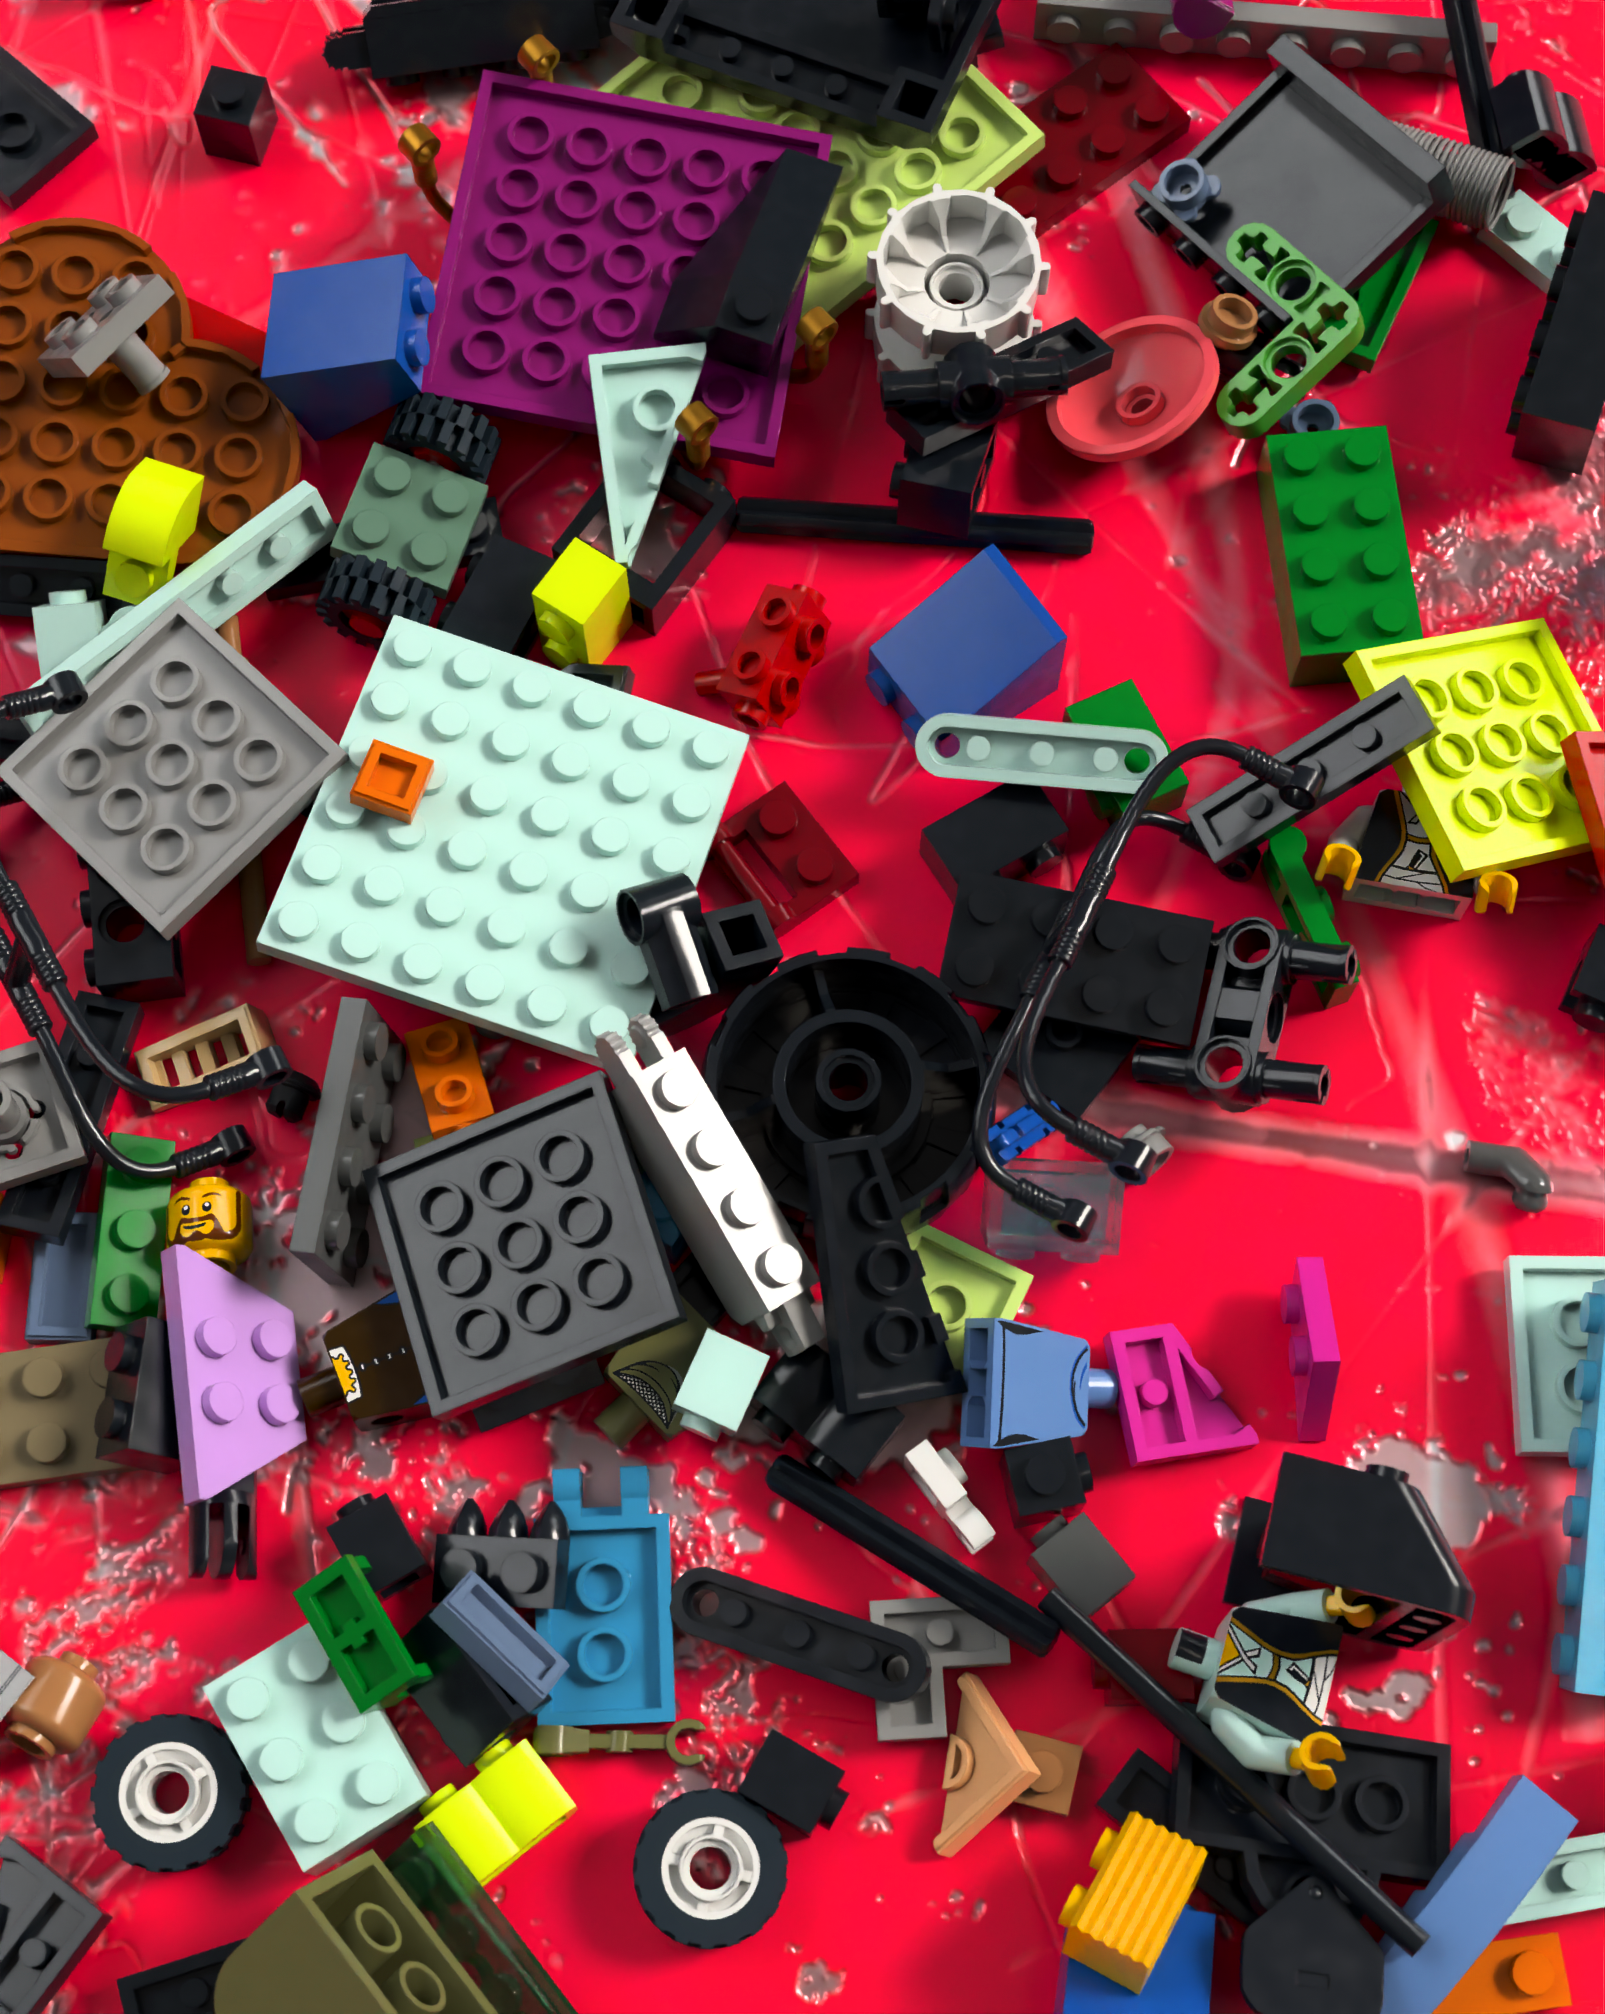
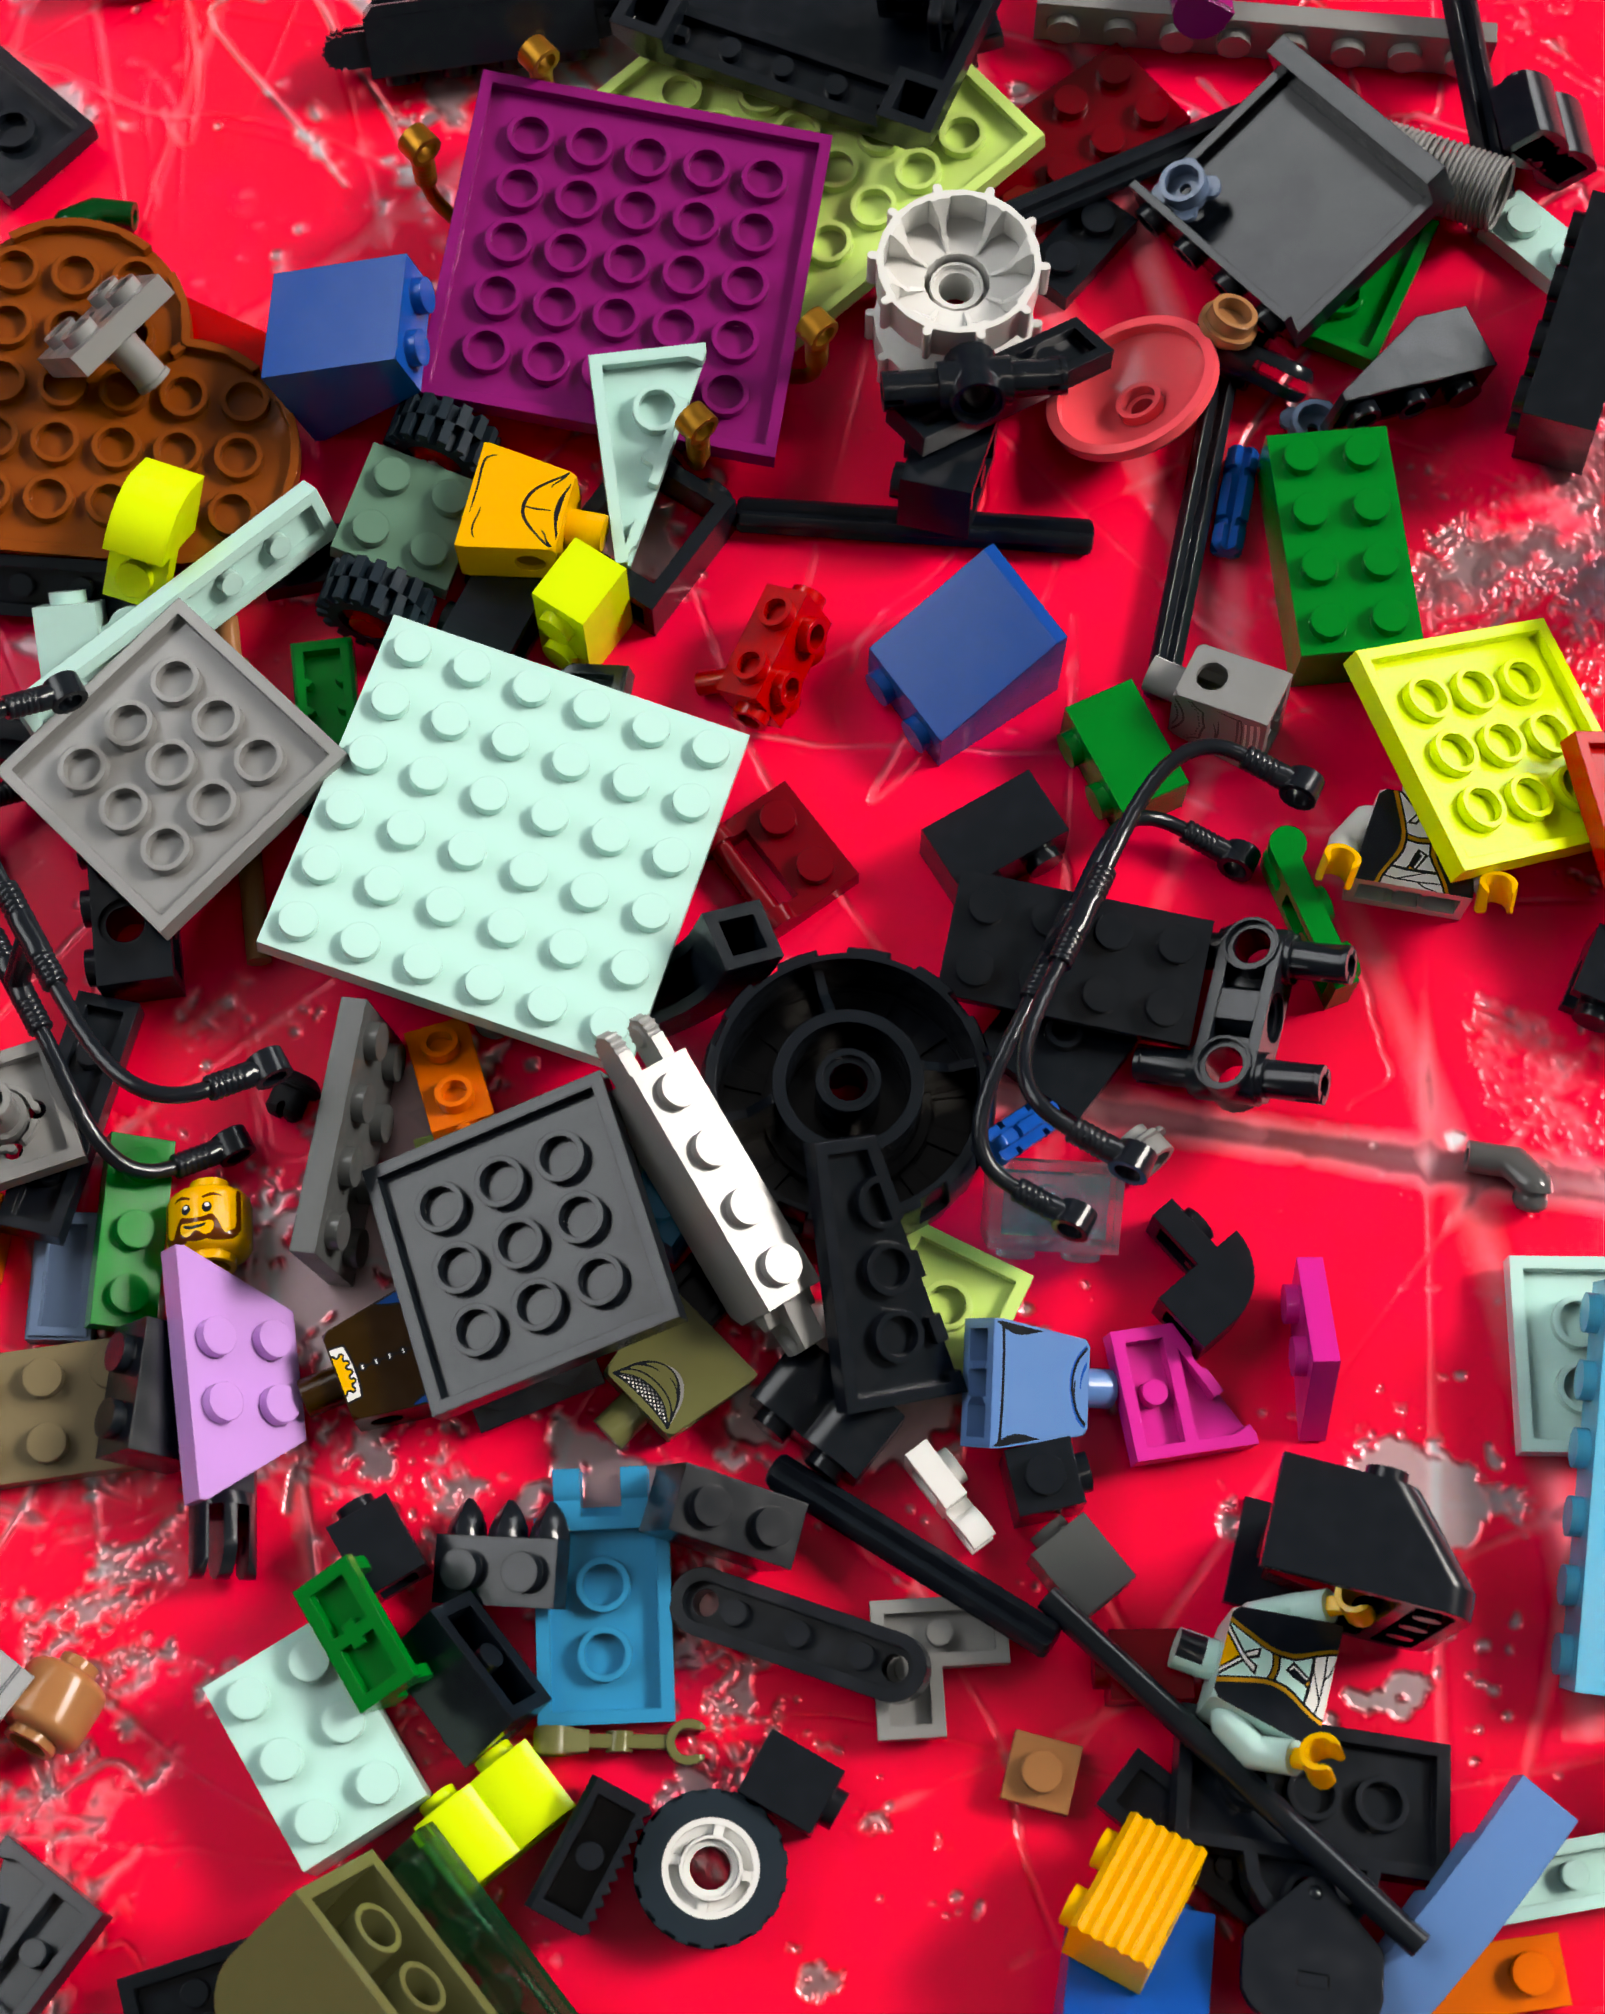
black wheel [90,1714,253,1872] -> none
tan slope [134,1003,277,1113] -> none
black brick [193,65,278,167] -> none
orange tile [350,739,434,824] -> none
sand blue tile [429,1570,570,1713] -> none
black piece [616,873,719,1012] -> none
black wedge [653,148,843,378] -> none
light aqua brick [671,1328,770,1441] -> none
light aqua plate [915,713,1168,794] -> none
light nougat tile [933,1672,1042,1858] -> none
plate [1186,674,1441,868] -> none
bright green beam [1216,223,1365,440] -> none
none -> dark green arm [53,197,139,232]
none -> green plate [290,636,359,745]
none -> yellow torso [454,442,609,578]
none -> black brick [524,1775,652,1936]
none -> black brick [639,1462,808,1572]
none -> black axle [1005,103,1240,226]
none -> black plate [1039,197,1138,311]
none -> light grey torso [1141,644,1293,768]
none -> black axle [1144,377,1237,702]
none -> black brick [1146,1199,1255,1361]
none -> blue axle [1209,444,1259,560]
none -> slope [1320,306,1497,431]

